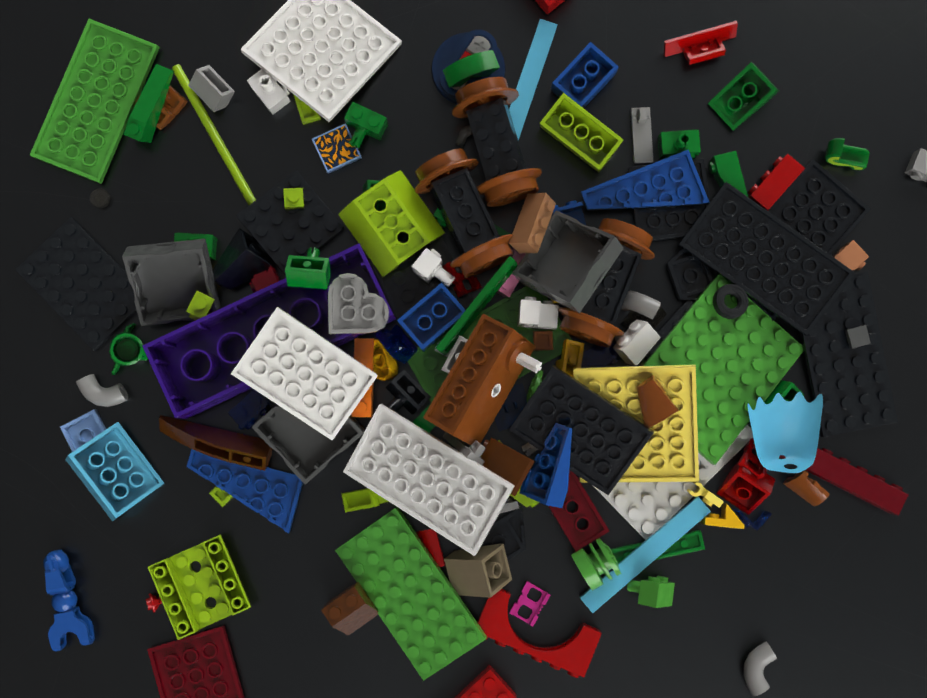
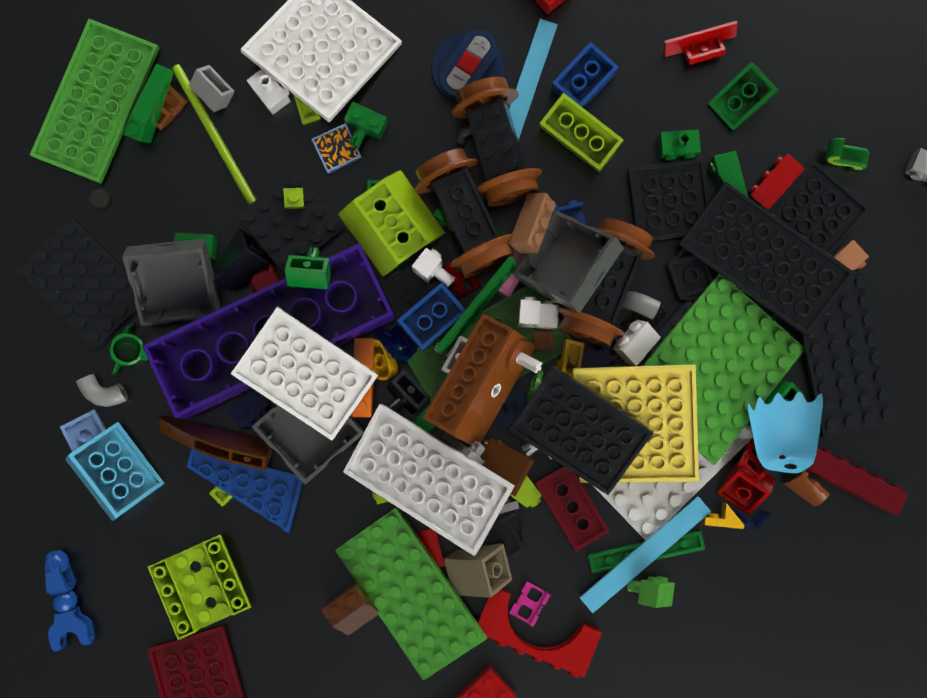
red plate [146,593,162,613] -> none
lime bracket [186,291,215,320] -> none
light grey plate [328,273,389,334] -> none
lime tile [341,488,379,512] -> none
green brick [443,50,500,88] -> none
blue wedge [520,423,572,508] -> none
bright green wheel [571,538,621,591] -> none
blue wing [580,150,710,211] -> none
light grey hinge [630,107,653,165] -> none
dark orange slope [637,375,678,428] -> none
light yellow plate [687,482,724,508] -> none
black tyre [713,284,749,319] -> none
light grey cylinder [744,641,777,696] -> none
dark grey tile [845,325,871,349] -> none

